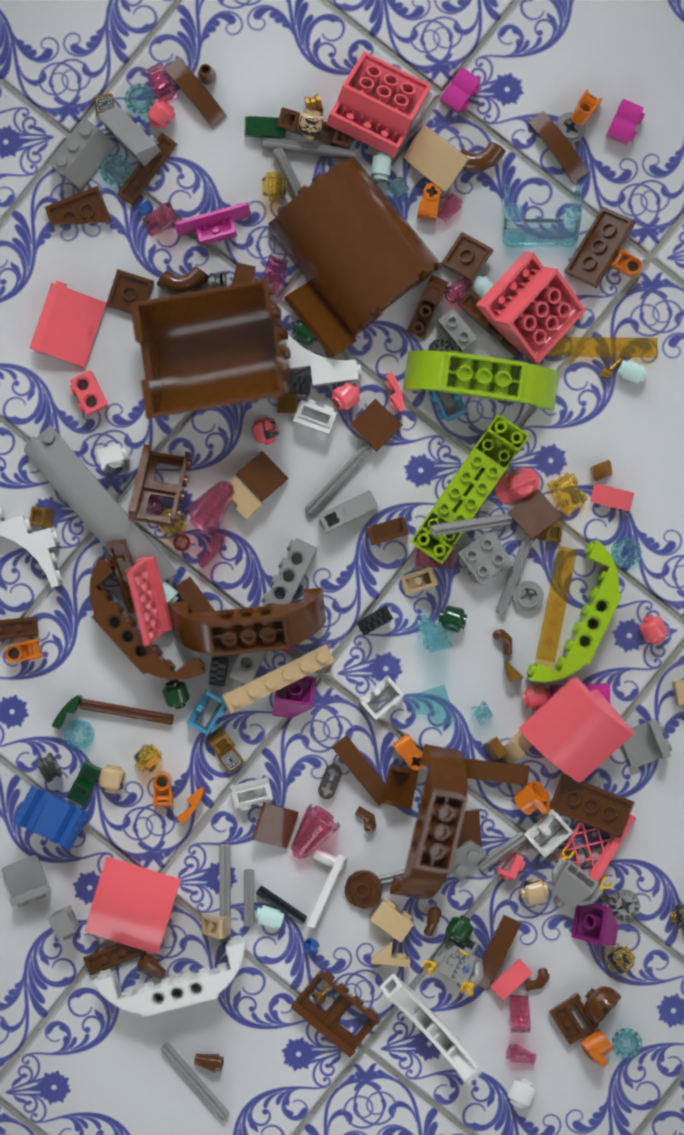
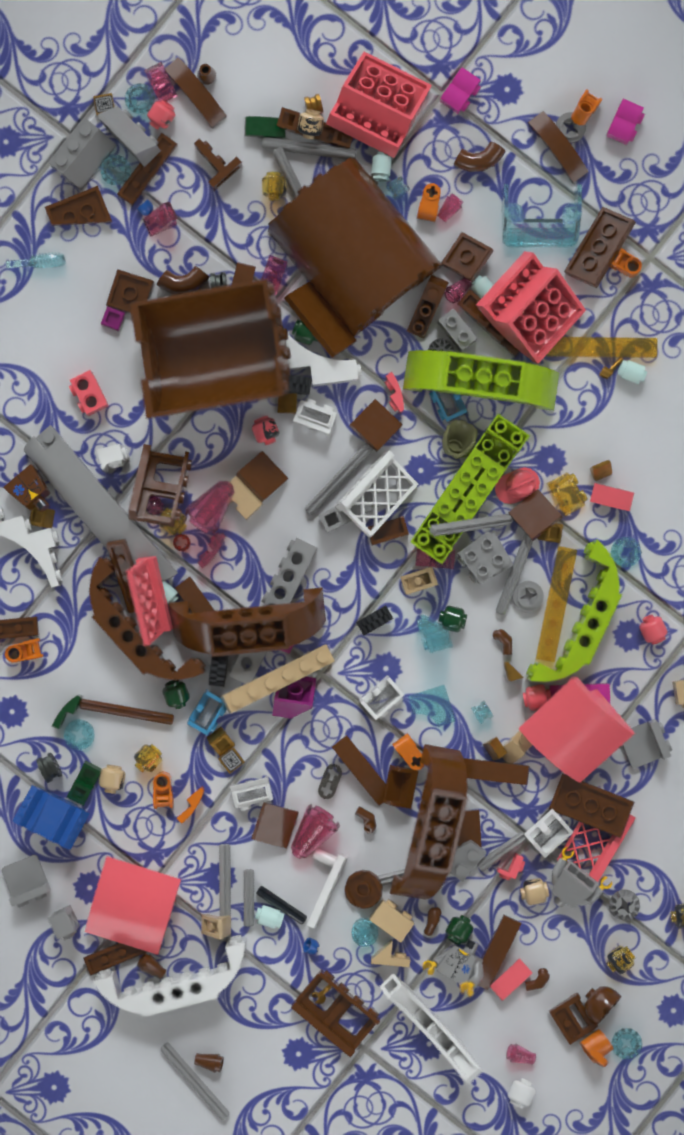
coral door [29,281,106,368] -> none
dark pink bracket [174,202,251,246] -> none
coral head [331,382,360,410] -> none
tan slope [403,125,470,192] -> none
clear pink slope [509,995,531,1033] -> none
orange piece [514,781,550,815] -> none
magenta slope [571,903,619,946] -> none
none -> reddish brown torso [3,464,50,512]
none -> clear light blue piece [6,252,66,268]
none -> magenta tile [101,306,126,332]
none -> reddish brown bracket [194,138,243,191]
none -> white fence [335,450,418,538]
none -> clear light blue wheel [351,918,378,947]
none -> olive hair [442,420,477,459]

